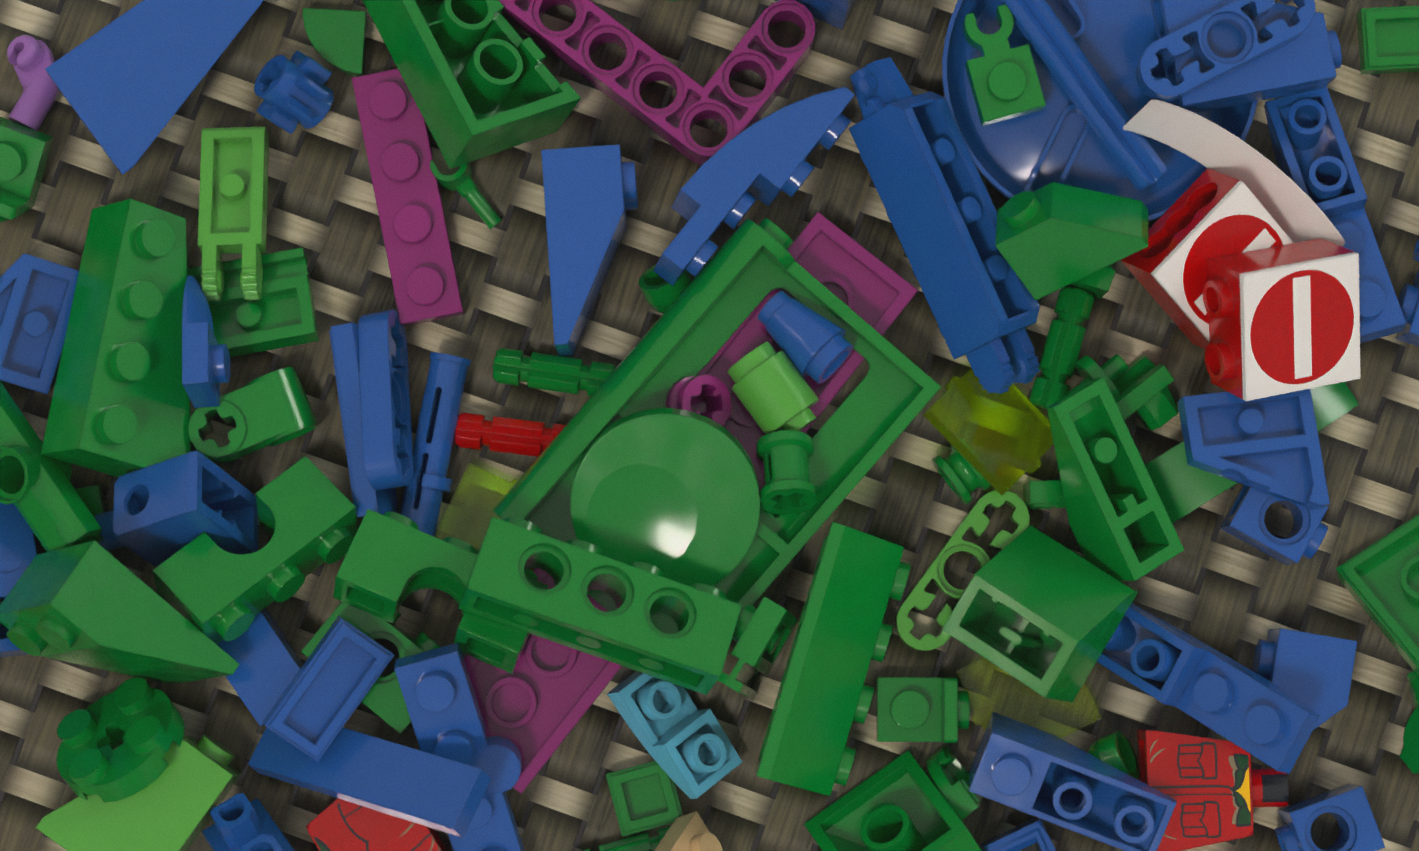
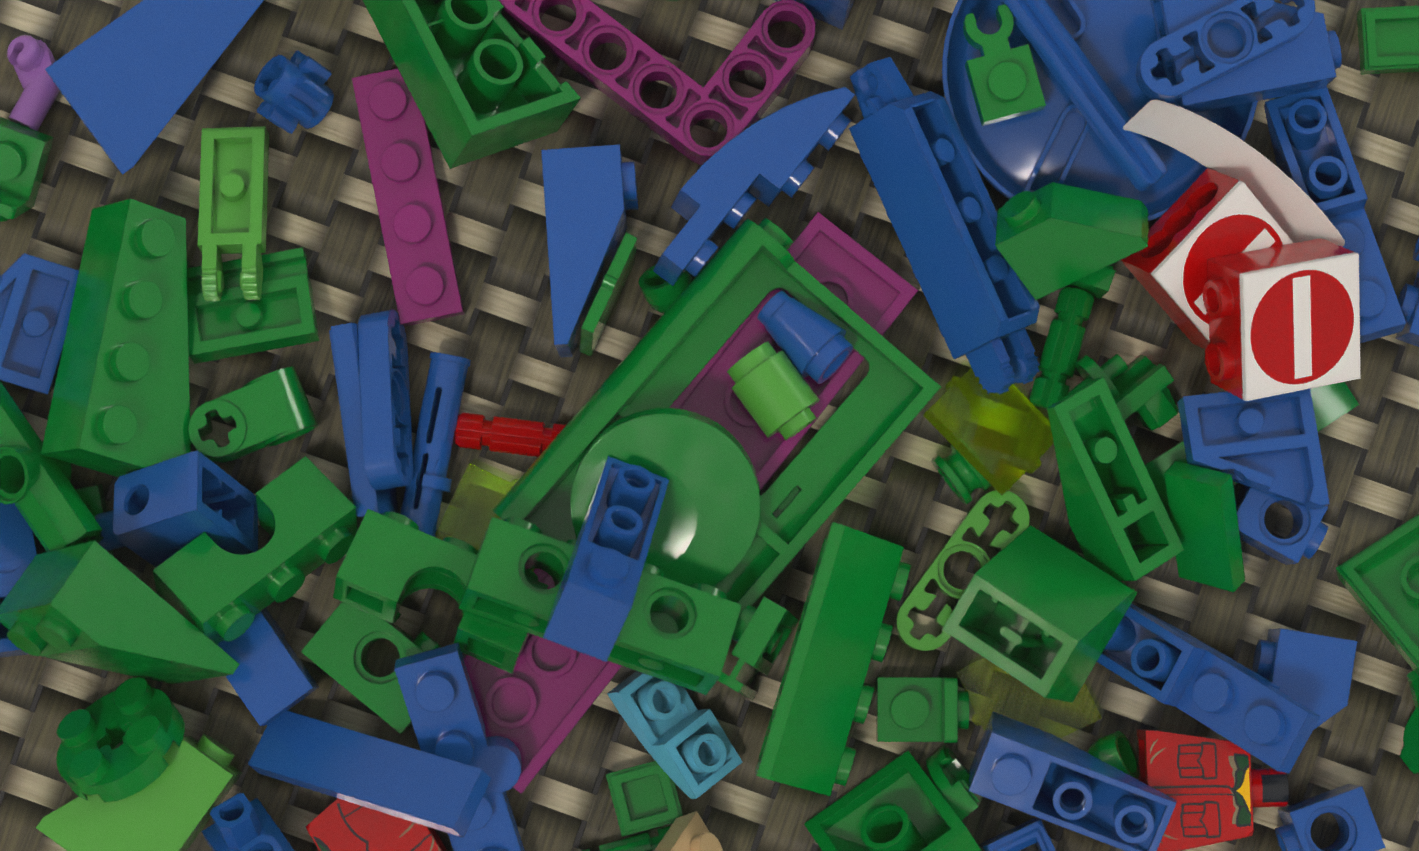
blue plate [182,276,231,408] -> none
blue tile [262,616,394,762] -> none
green tile [303,8,368,77] -> none
green hand [430,160,502,230] -> none
green axle [492,348,617,396] -> none
magenta bush [665,374,732,426] -> none
green bush [756,430,817,515] -> none
green tile [1023,480,1066,510] -> none
none -> blue slope [543,456,669,662]
none -> green piece [580,233,638,357]
none -> green tile [1164,461,1245,592]

